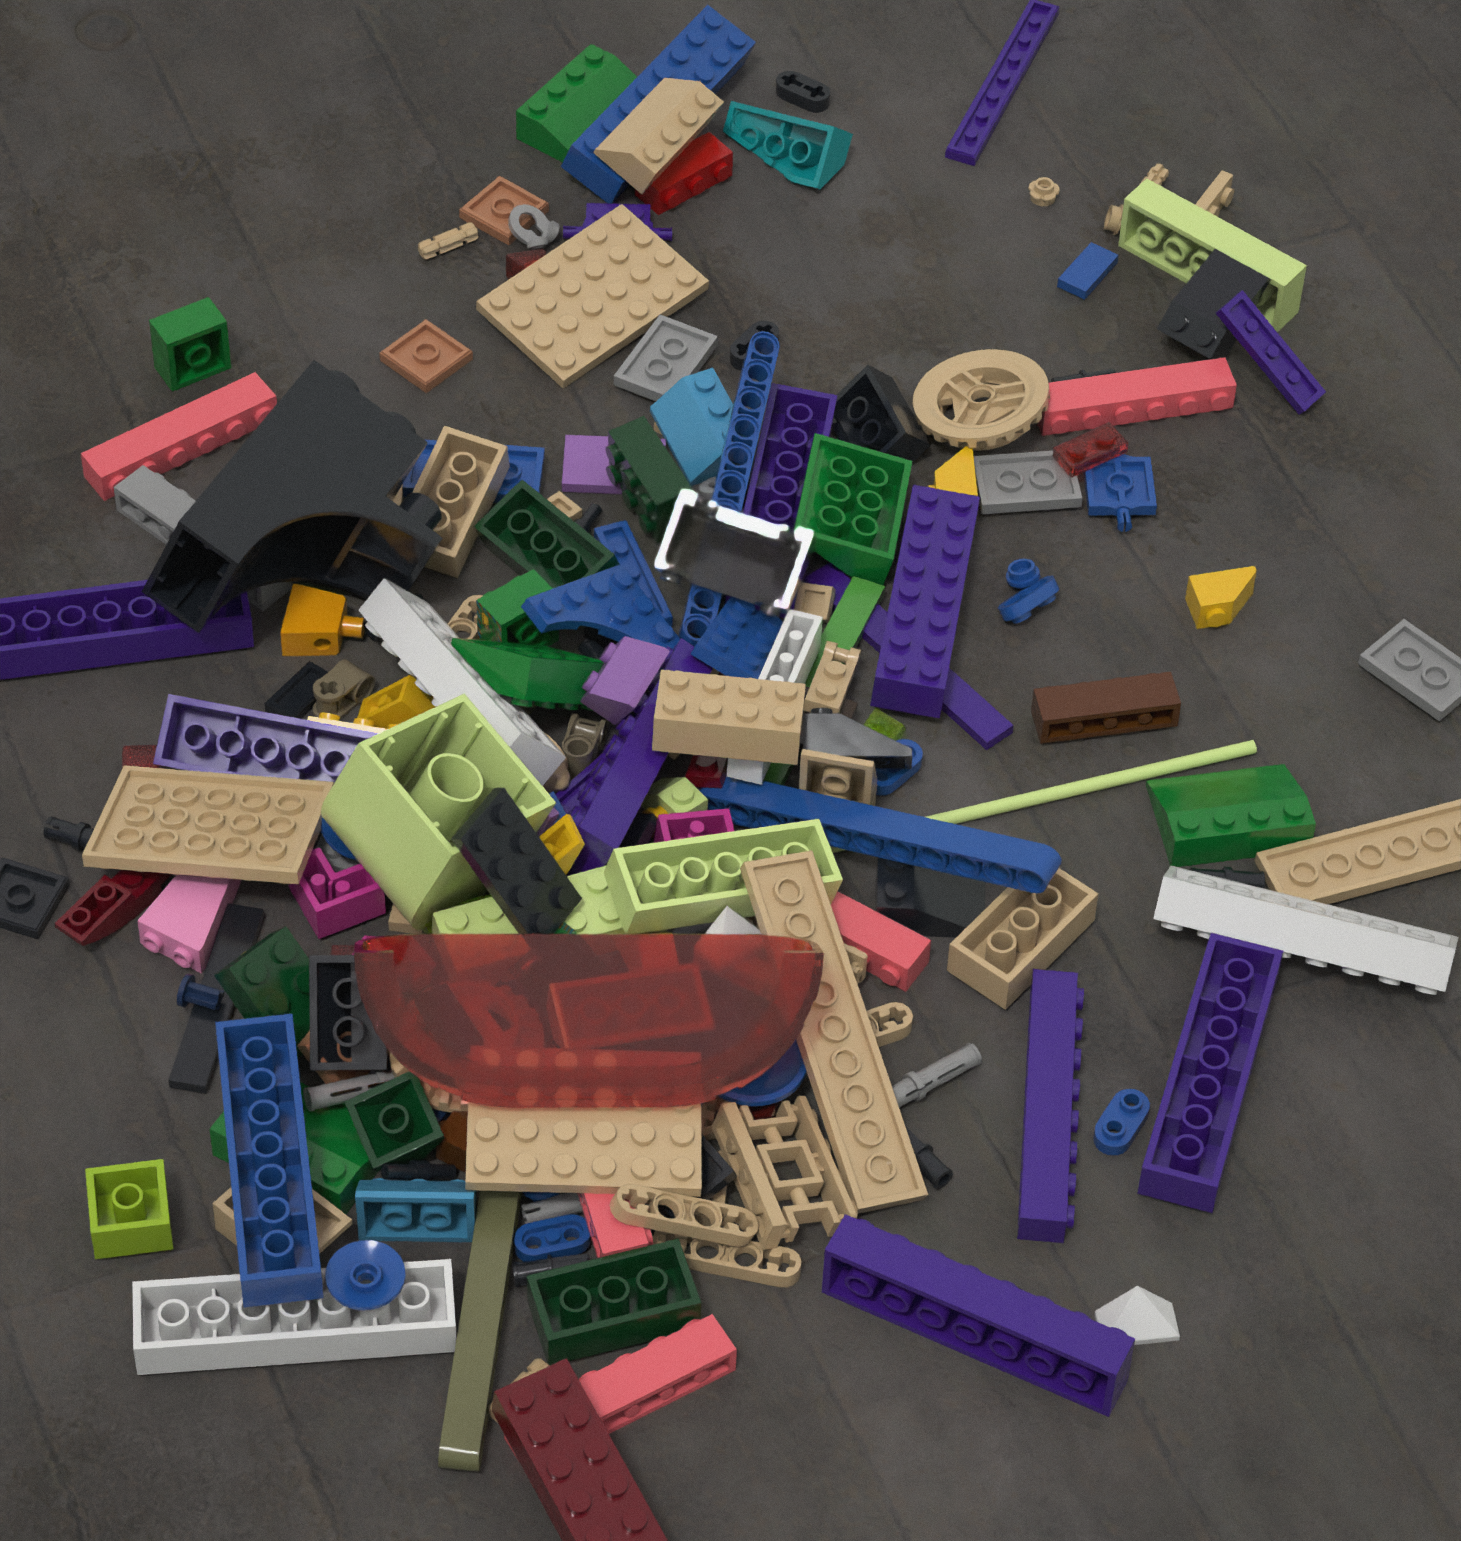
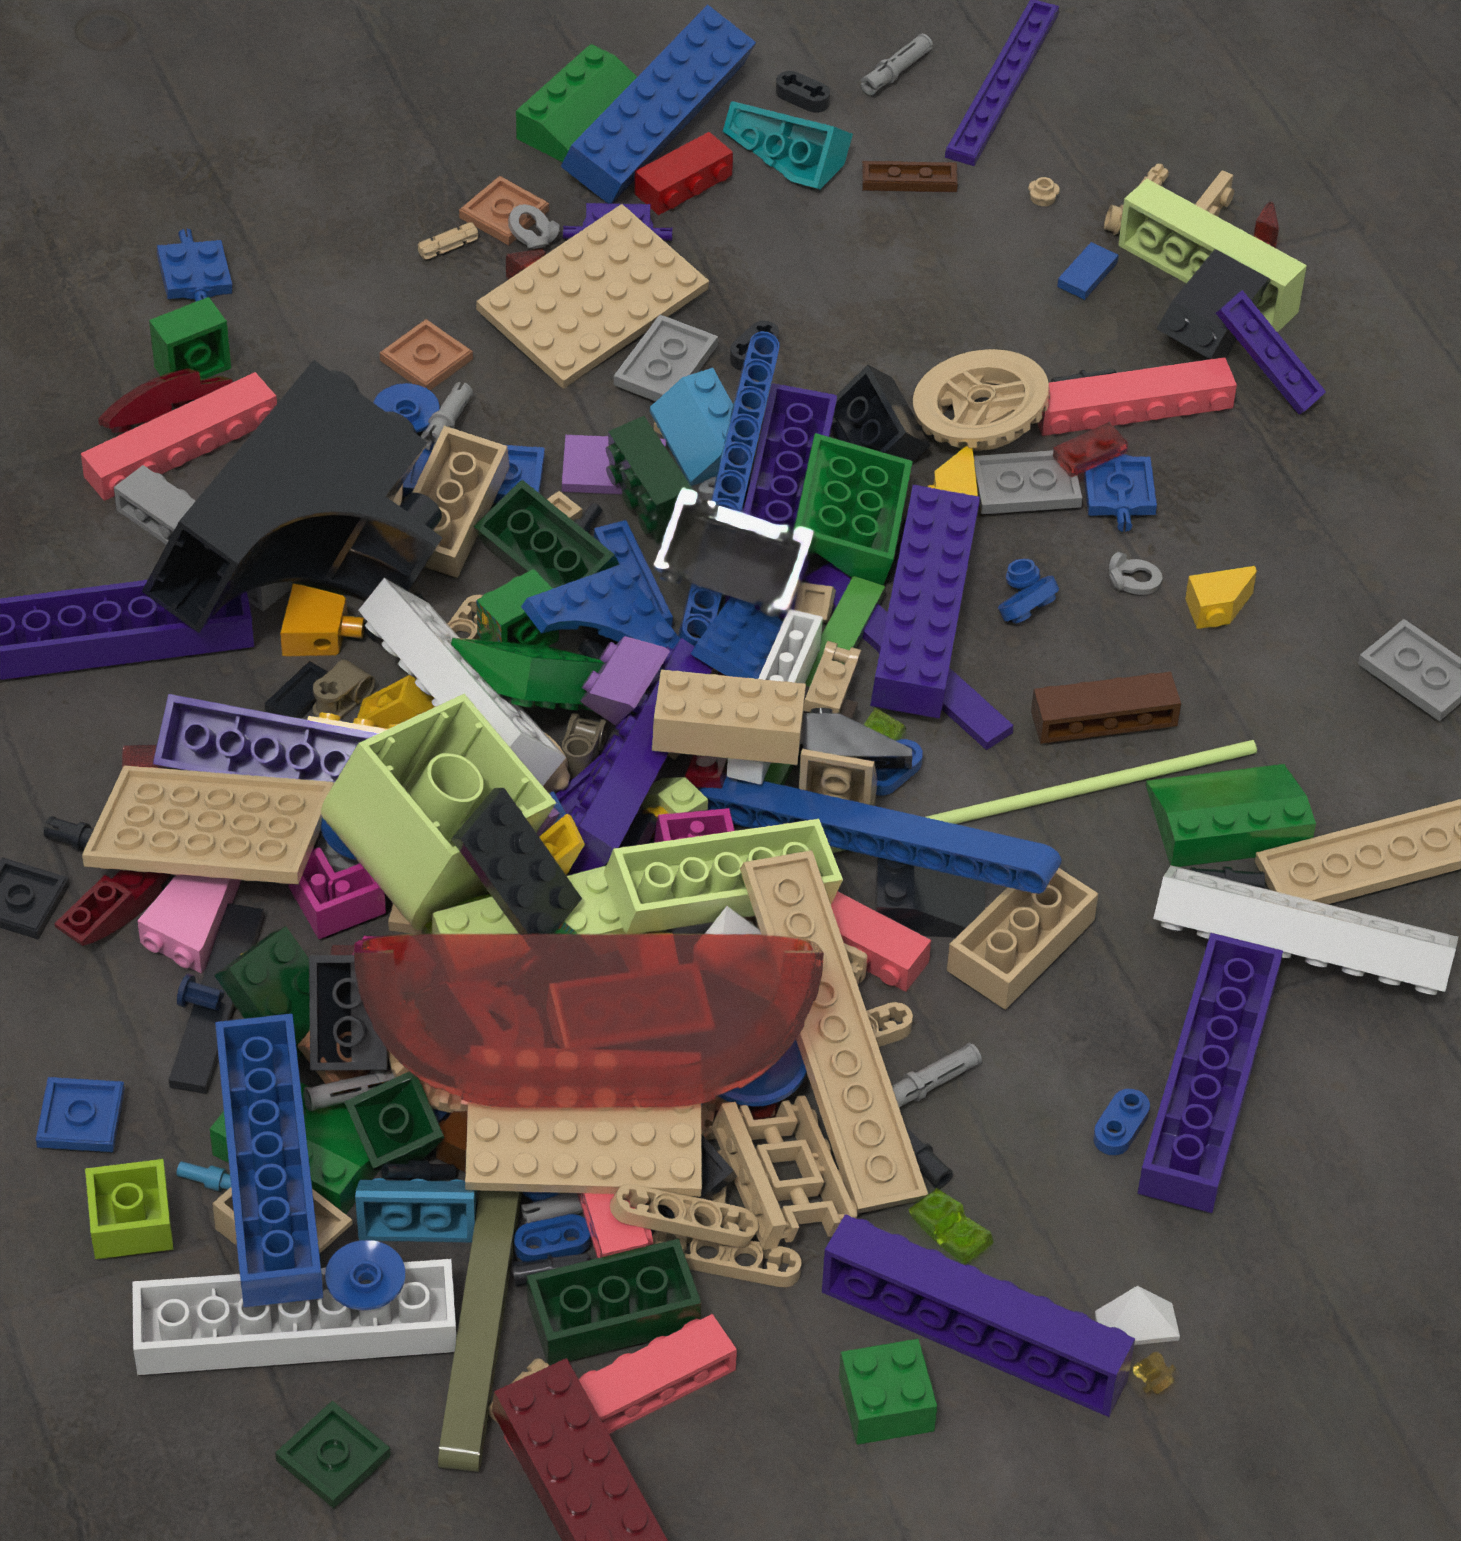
tan slope [593,78,724,194] -> none
dark purple brick [1017,969,1084,1243] -> none
none -> blue plate [36,1077,125,1152]
none -> dark red slope [98,368,233,433]
none -> blue plate [157,228,232,302]
none -> dark azure bar [176,1161,231,1192]
none -> dark green plate [275,1401,391,1509]
none -> blue dish [373,383,439,433]
none -> light grey pin [421,382,473,450]
none -> green brick [839,1339,937,1445]
none -> light grey pin [860,33,933,95]
none -> reddish brown tile [862,161,958,192]
none -> clear neon green slope [909,1189,993,1264]
none -> light grey piece [1109,552,1163,595]
none -> clear yellow plate [1133,1352,1176,1395]
none -> clear red slope [1254,201,1279,248]

